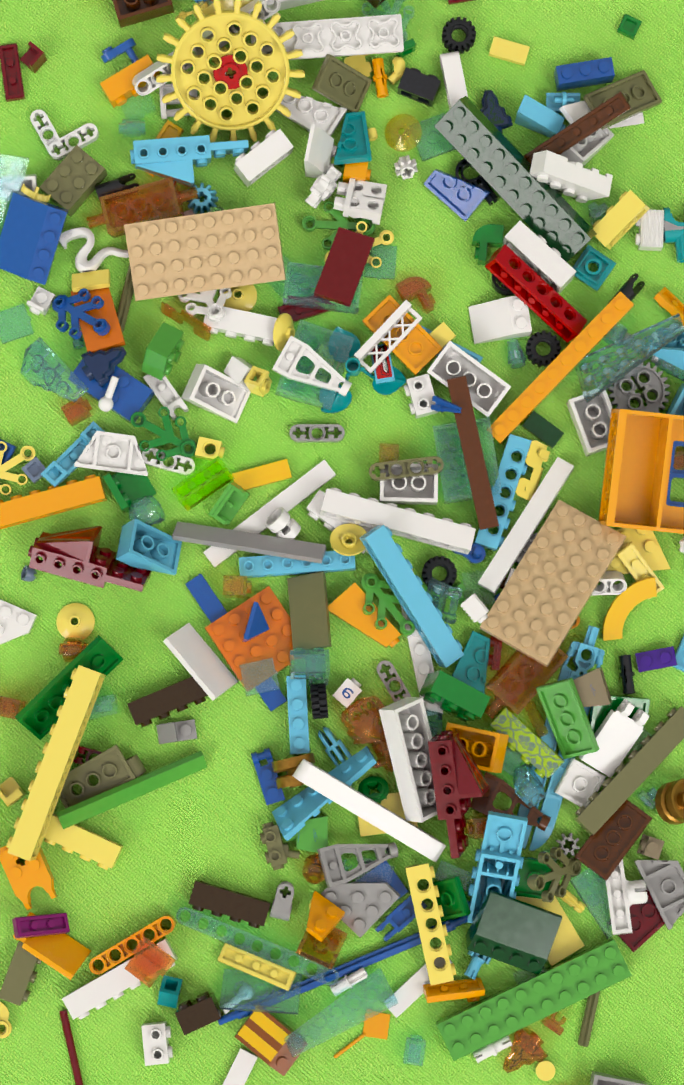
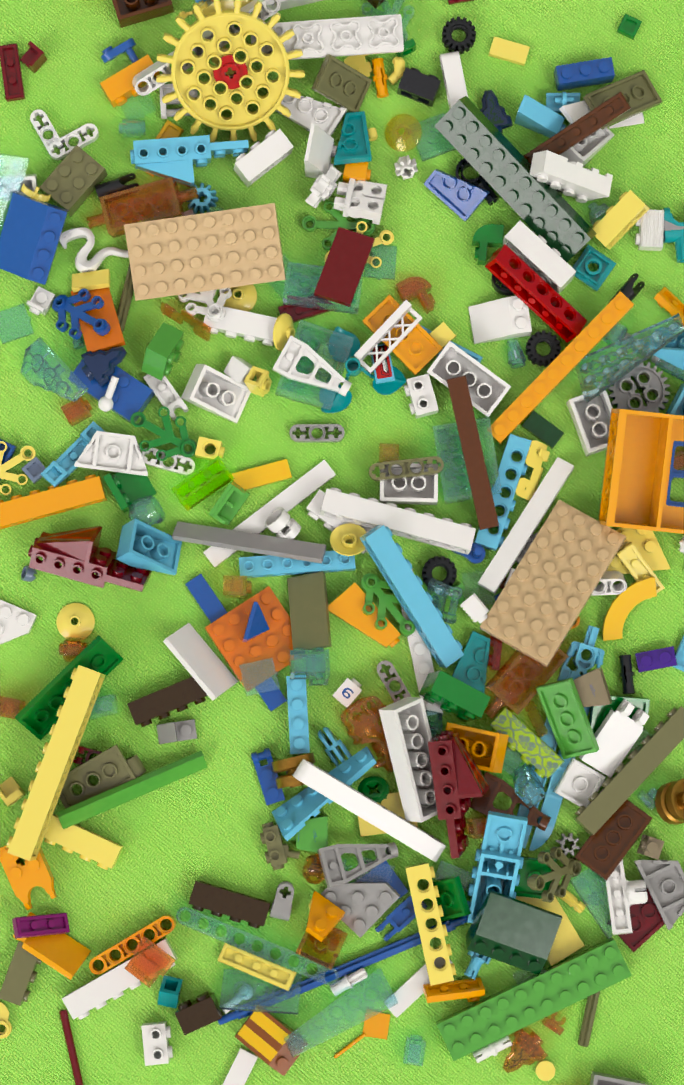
black tyre [310,683,328,719] -> none
blue piece [431,396,462,413] -> none

